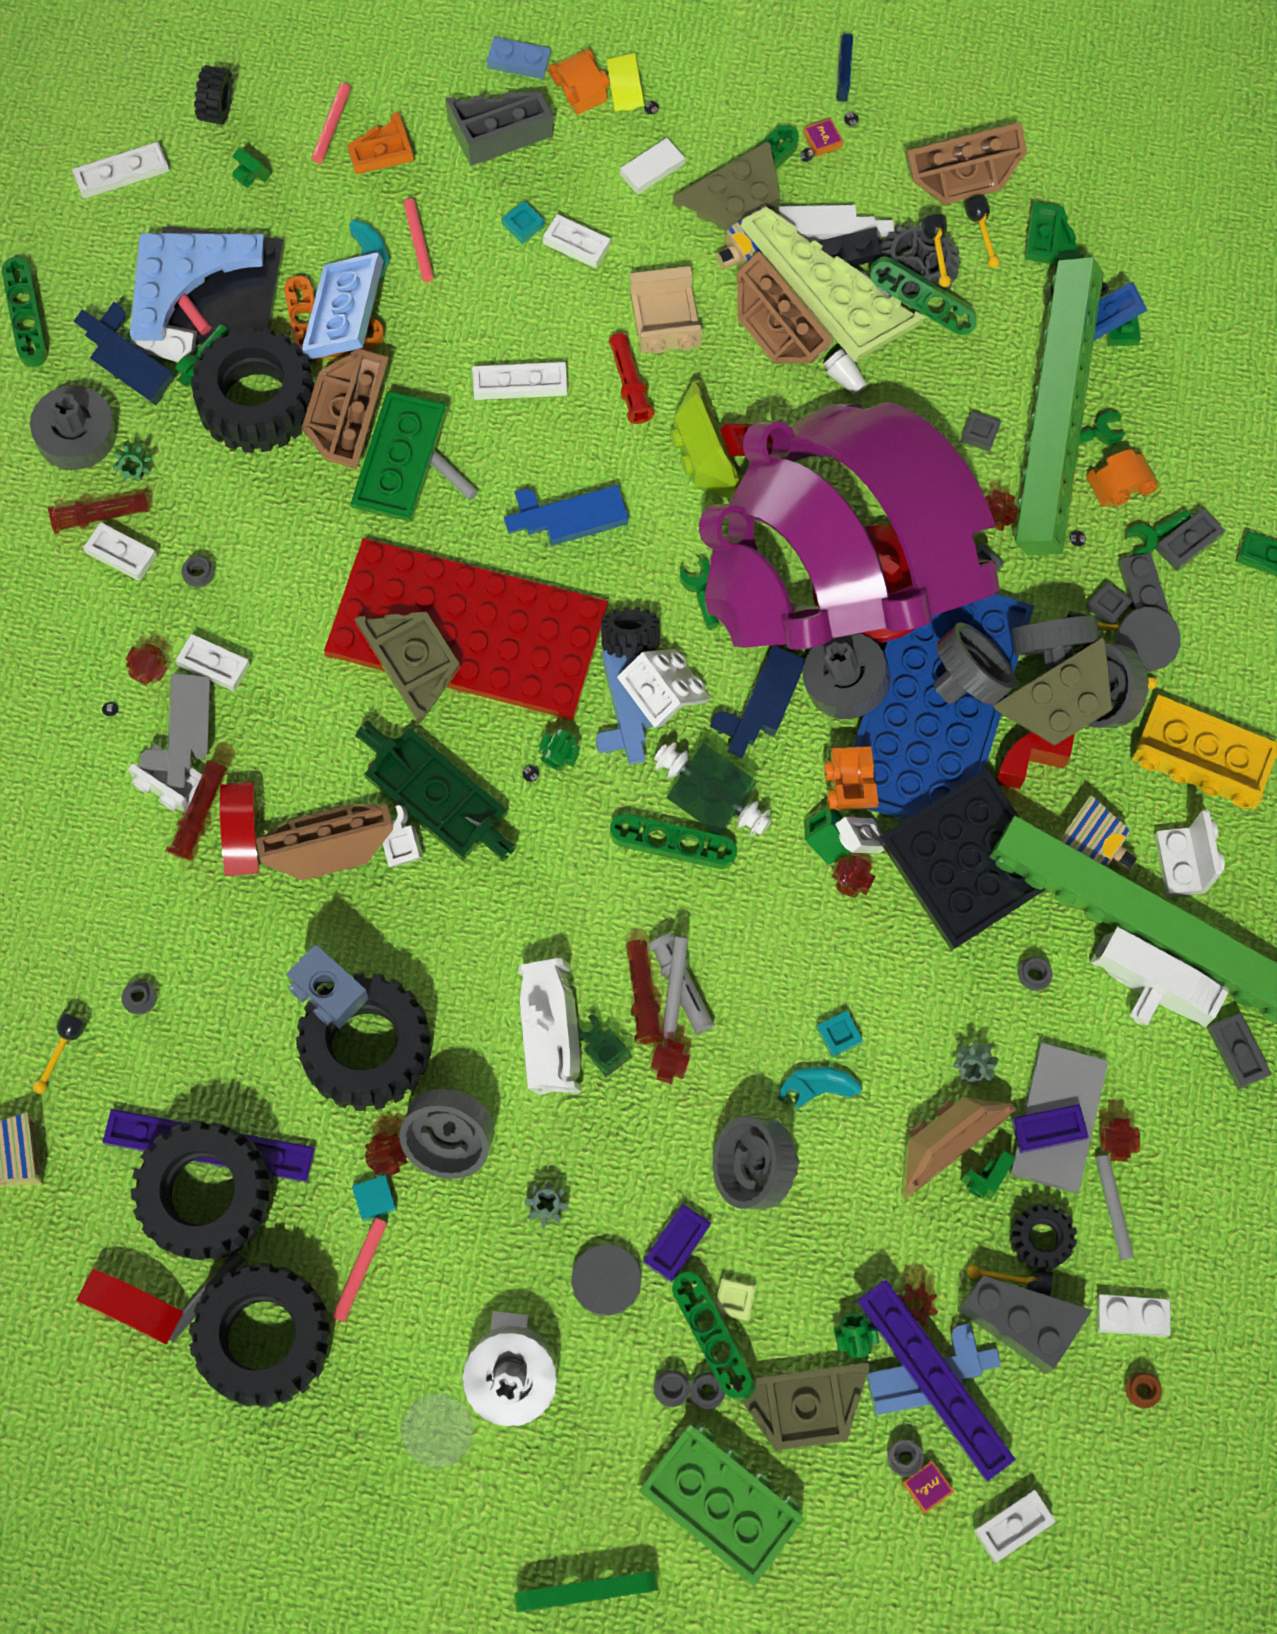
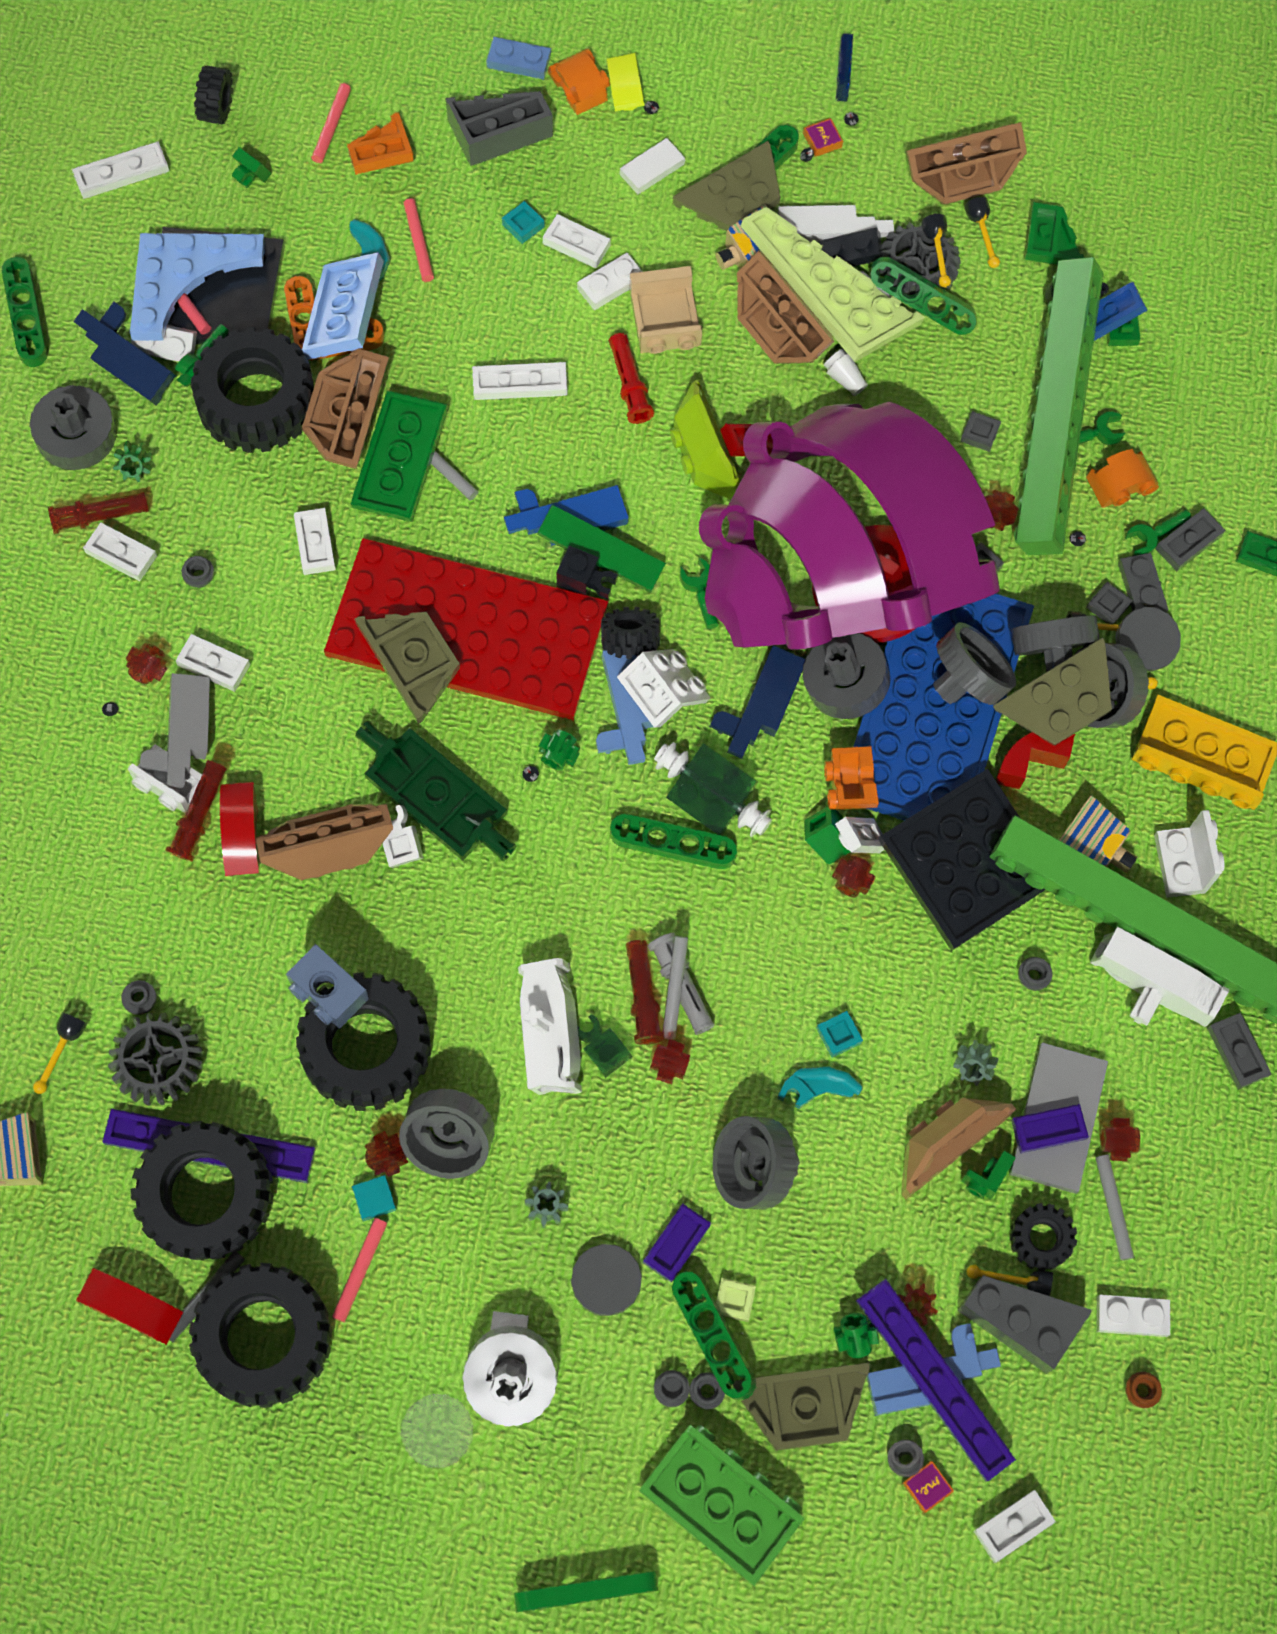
none -> dark grey gear [108,1012,203,1106]
none -> white plate [293,508,335,575]
none -> green tile [537,505,666,593]
none -> black brick [556,546,618,600]
none -> white plate [577,253,642,311]

